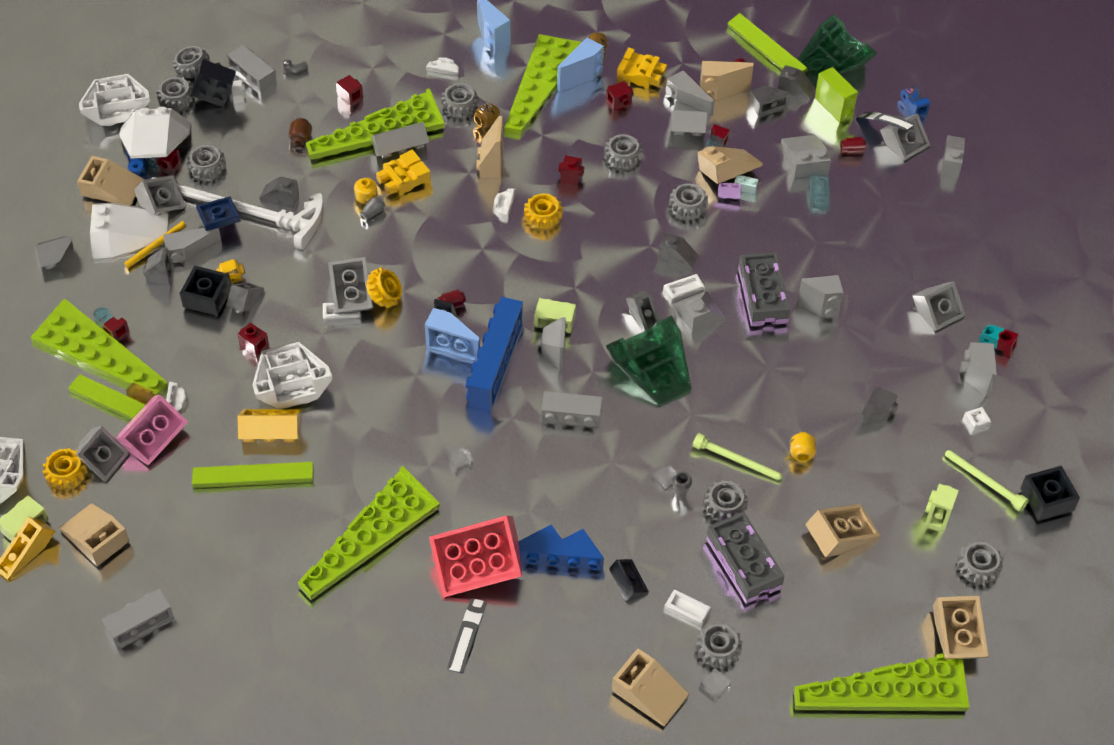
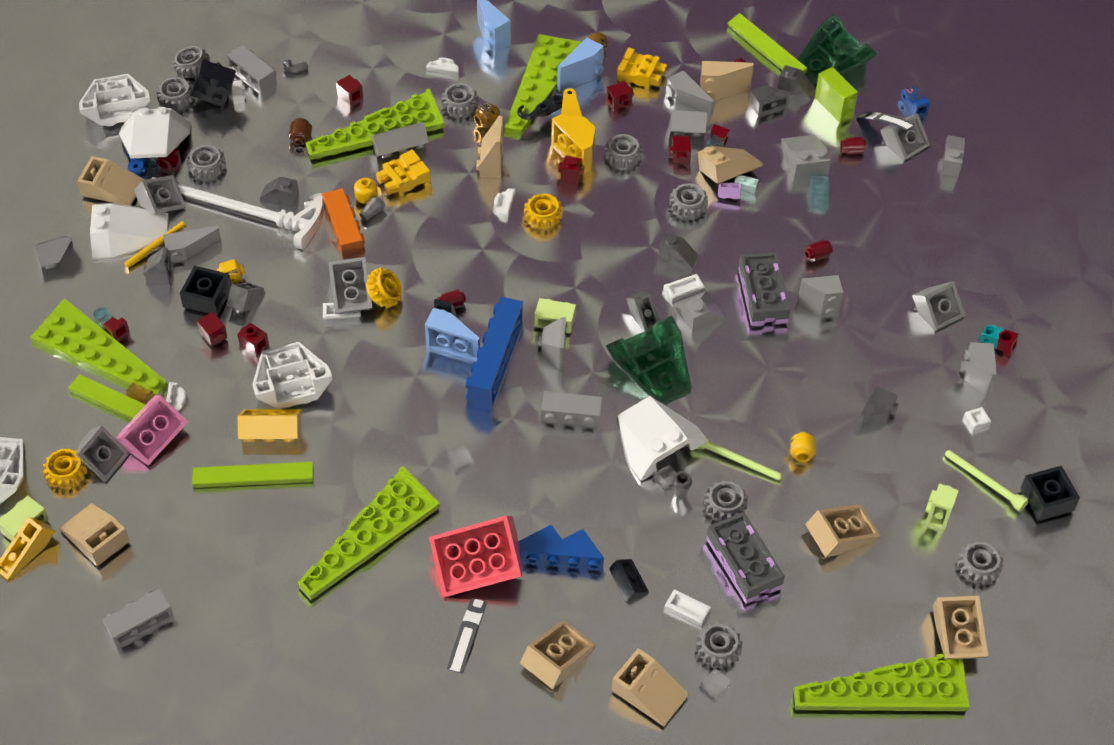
dark blue tile [196,196,241,231] -> none
none -> dark red brick [197,312,227,347]
none -> orange brick [322,188,365,257]
none -> yellow slope [517,88,596,173]
none -> tan slope [520,619,596,689]
none -> white wedge [617,396,708,481]
none -> dark red brick [669,136,691,163]
none -> dark red brick [804,240,833,262]

